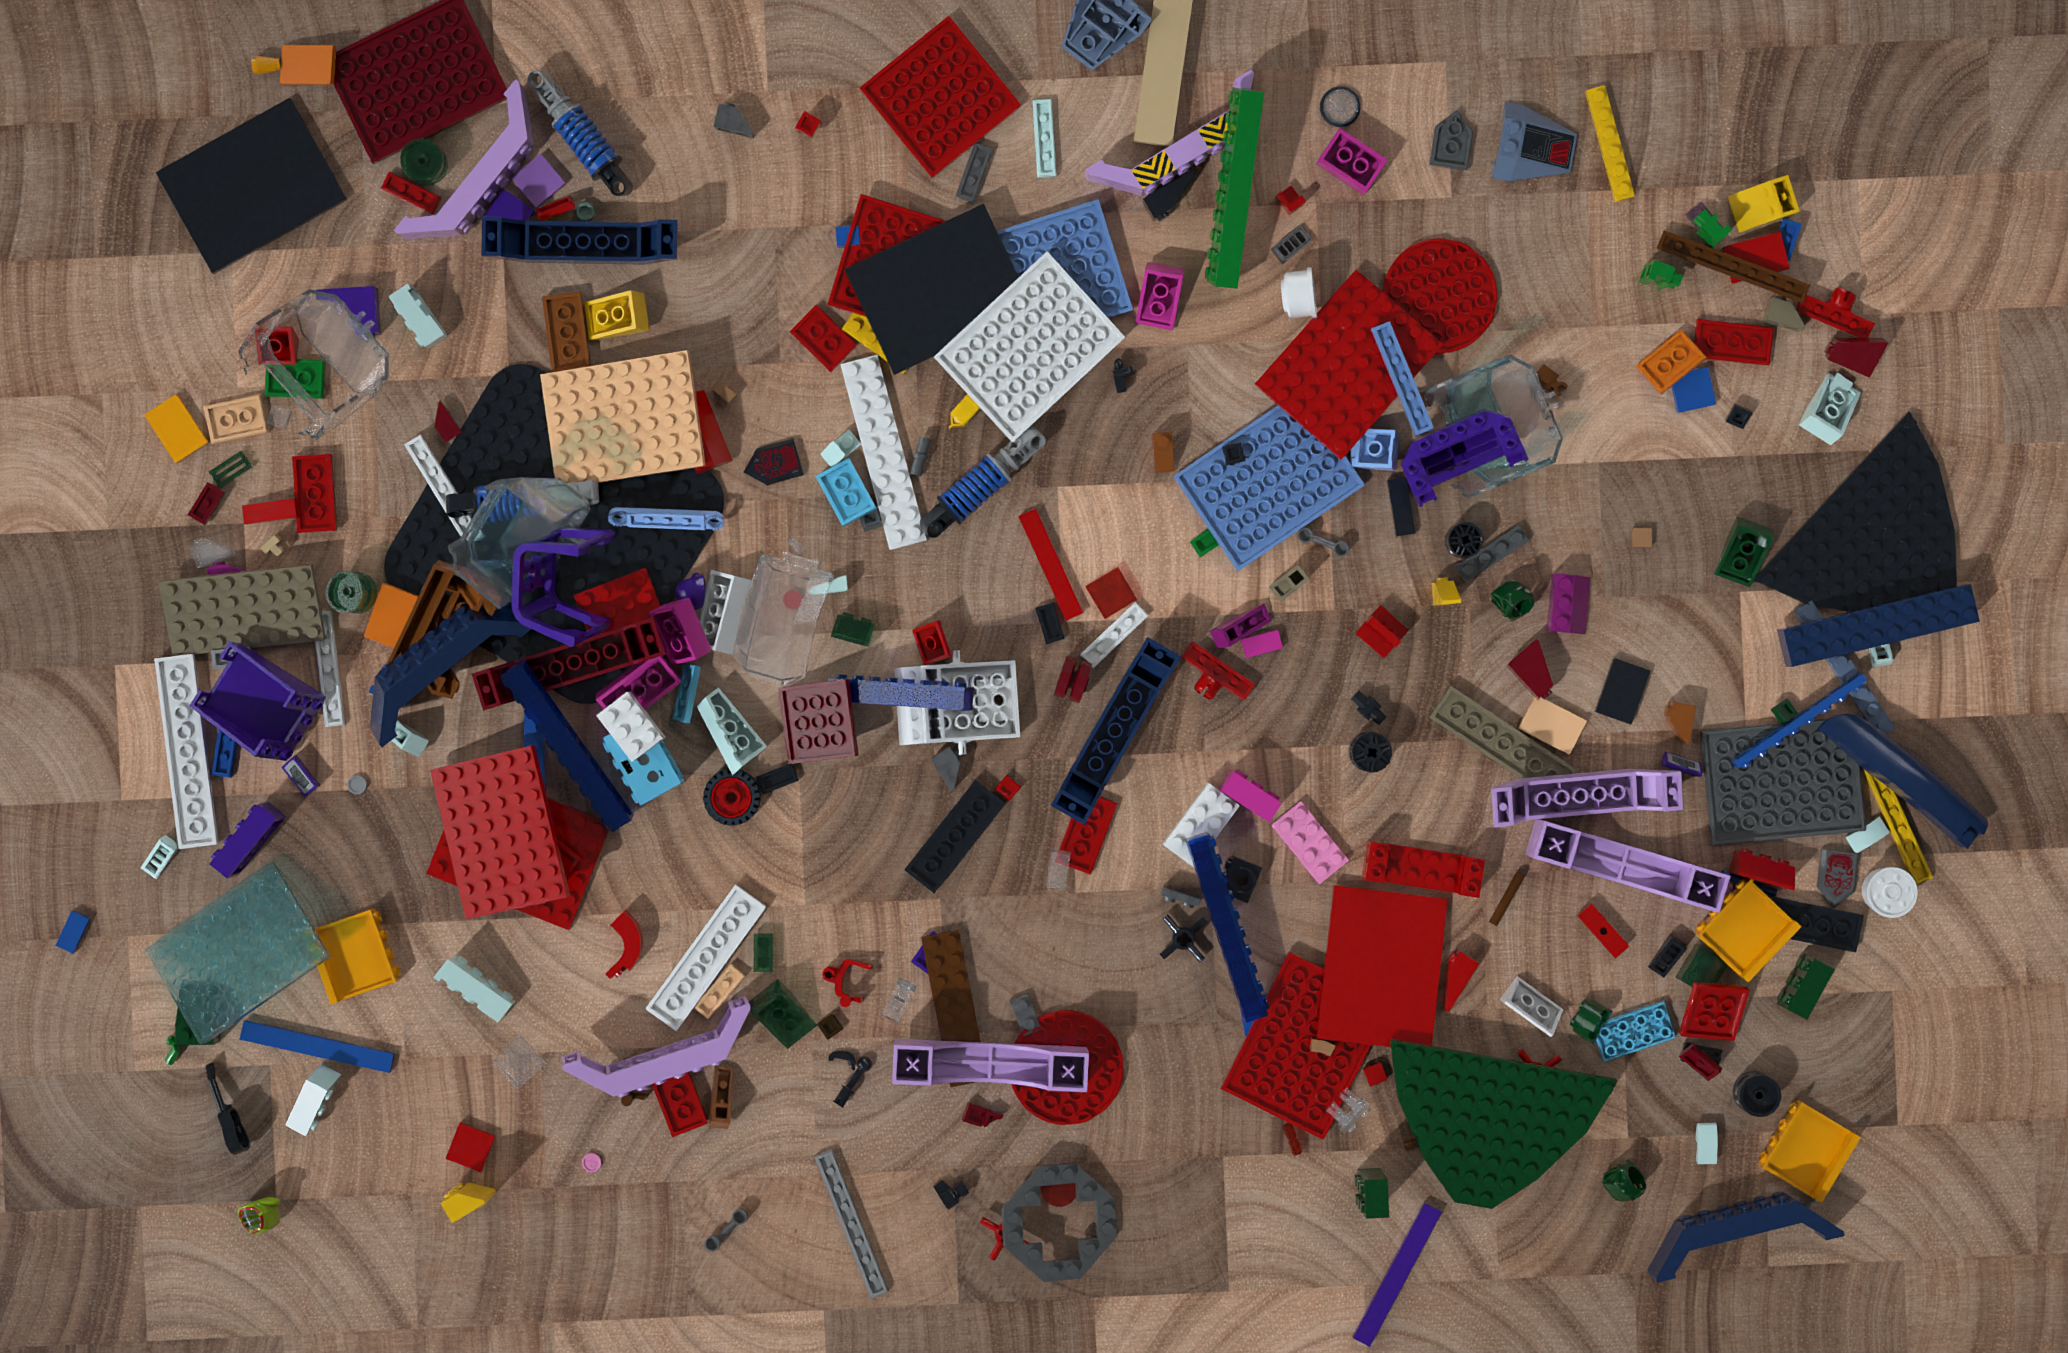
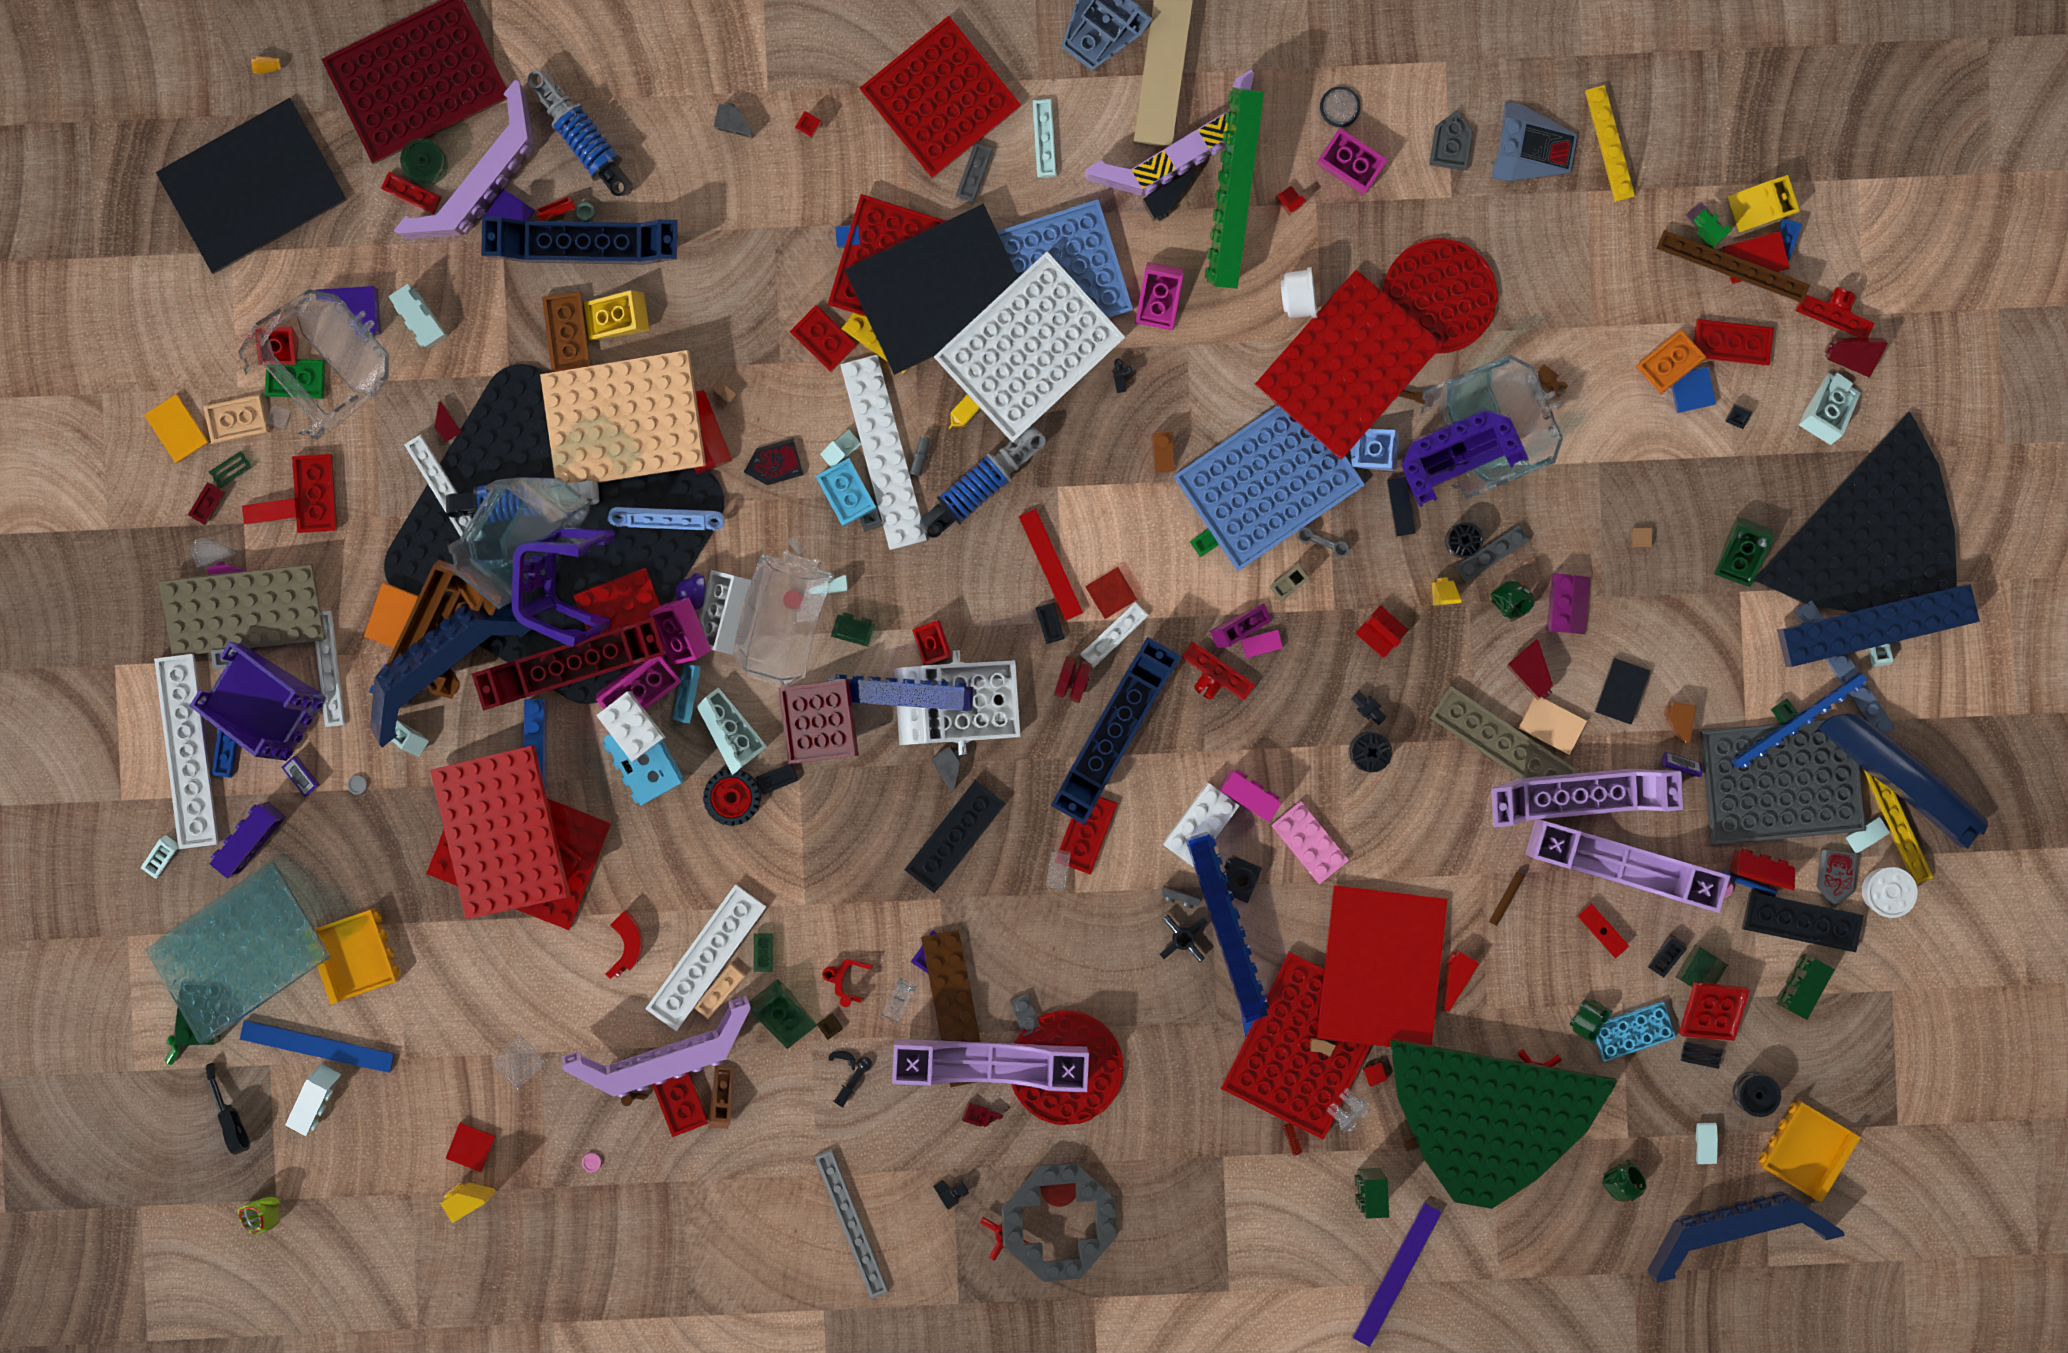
blue tile [55,910,91,954] -> none
tan tile [260,533,284,556] -> none
orange tile [280,45,336,85] -> none
clear green wheel [326,571,377,614] -> none
light aqua wedge [433,955,515,1022] -> none
clear blue brick [501,659,634,832] -> none
medium lavender tile [512,153,566,208] -> none
flat silver bar [704,1209,748,1252] -> none
red tile [995,775,1021,801] -> none
black tile [1222,442,1245,466] -> none
black slope [1271,225,1312,265] -> none
red plate [1361,840,1485,898] -> none
medium blue plate [1371,321,1434,436] -> none
white slope [1500,976,1563,1037] -> none
green hips [1638,260,1683,290] -> none
dark red plate [1679,1044,1722,1081] -> none
light orange panel [1694,877,1802,983] -> none
dark tan slope [1762,296,1805,332] -> none

